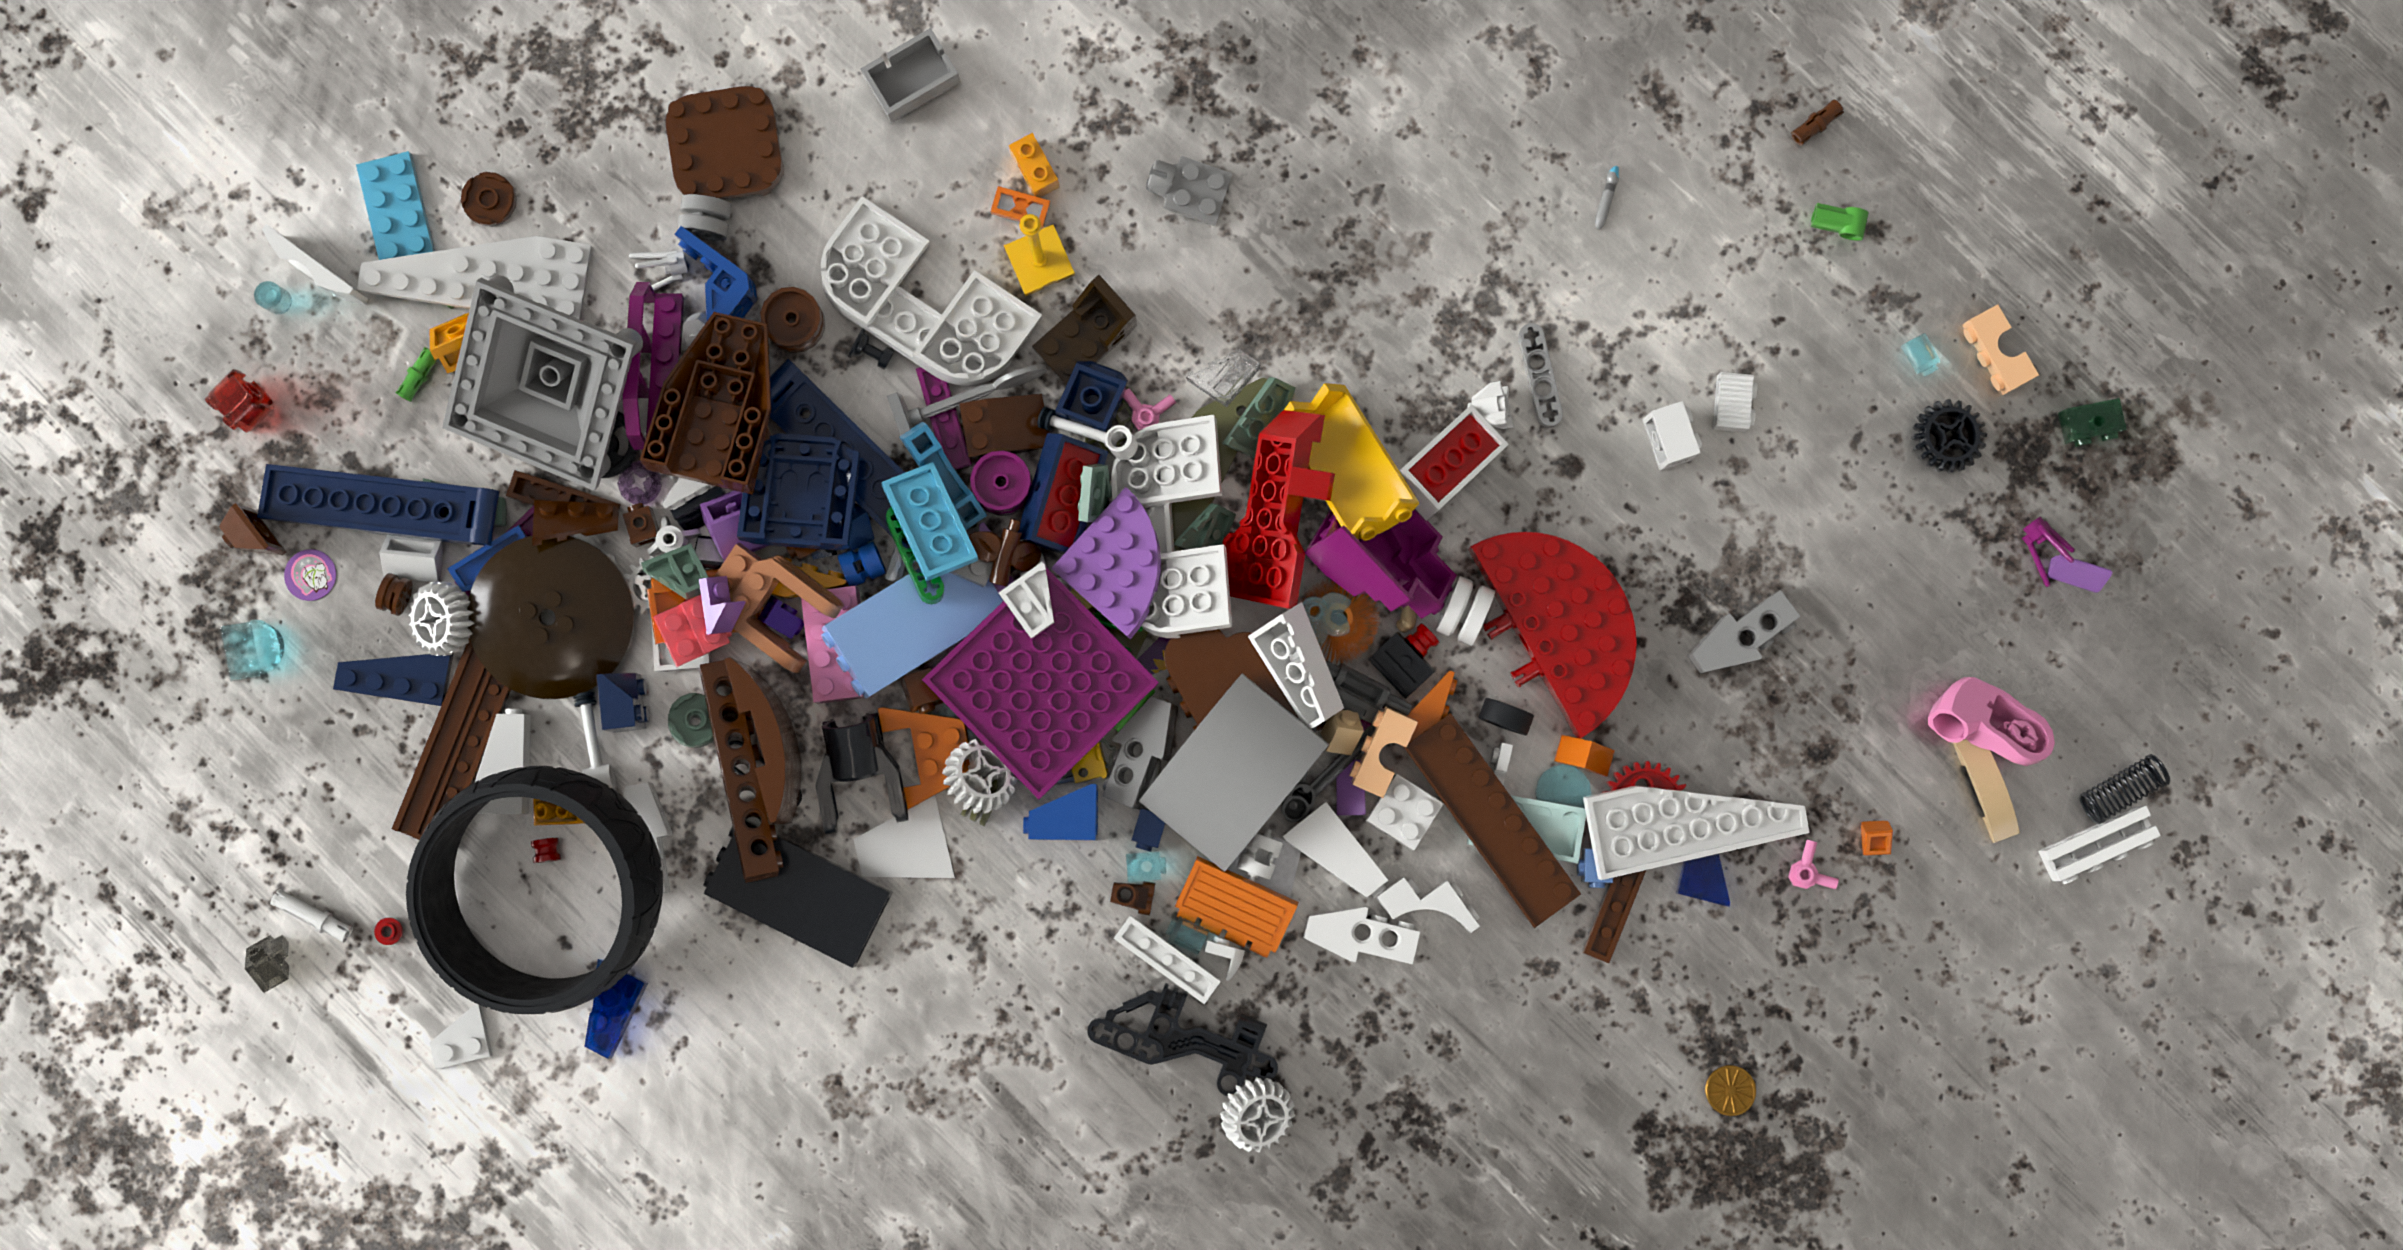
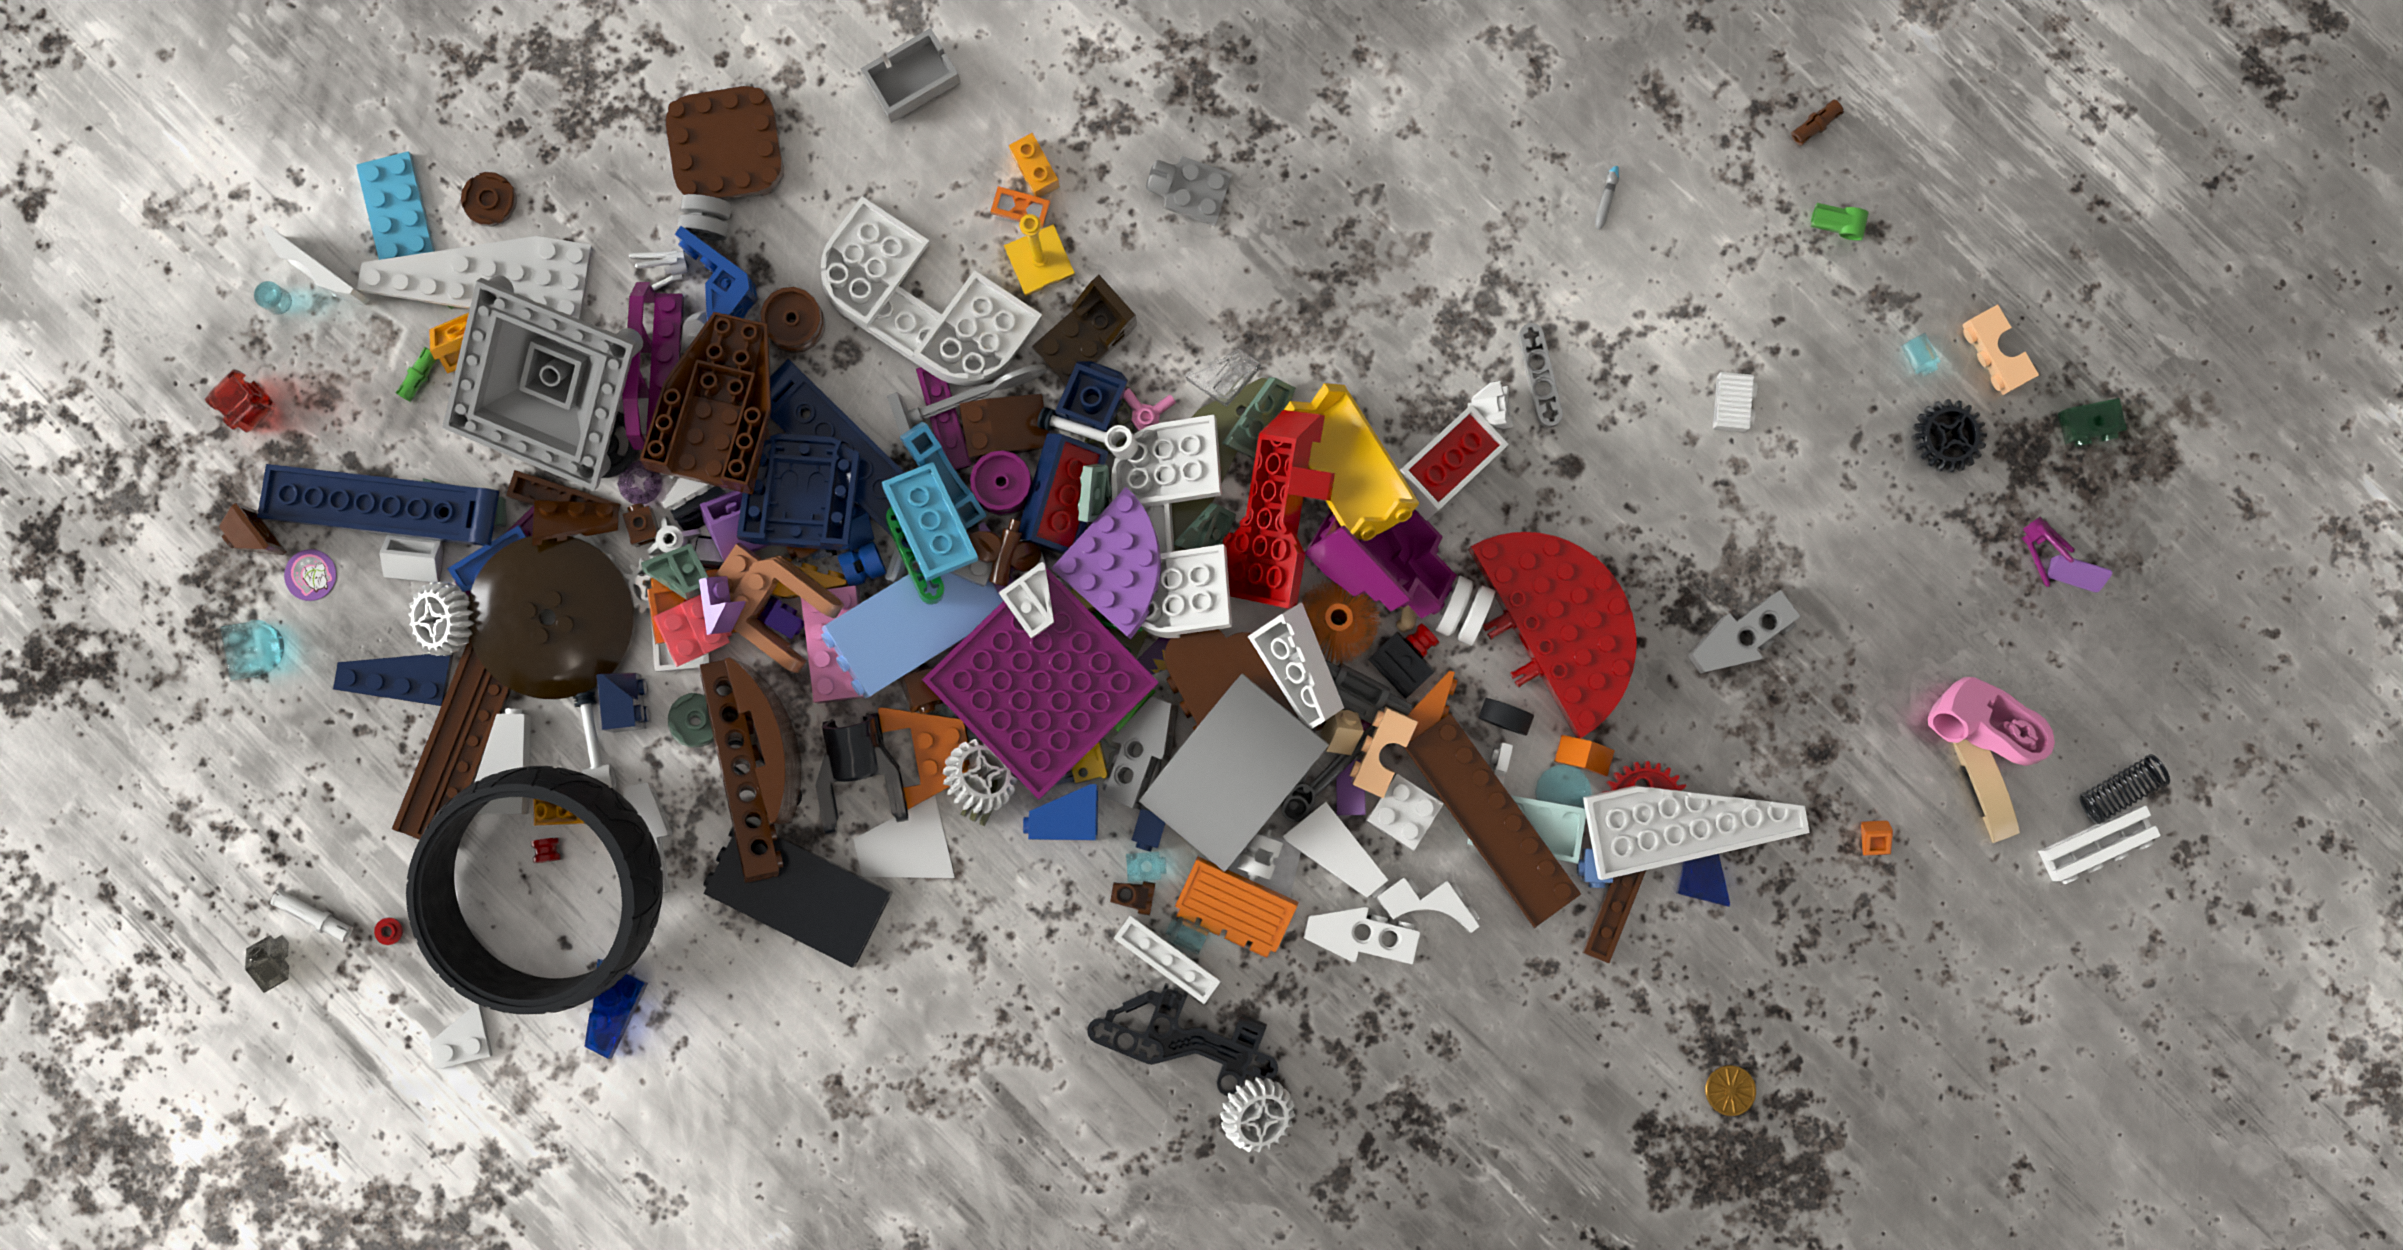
reddish brown wheel [375,573,413,616] -> none
black piece [848,328,894,370] -> none
white plate [1205,937,1245,981] -> none
clear light blue plate [1302,592,1351,645] -> none
white brick [1643,401,1702,471] -> none
bright pink piece [1788,840,1839,889] -> none

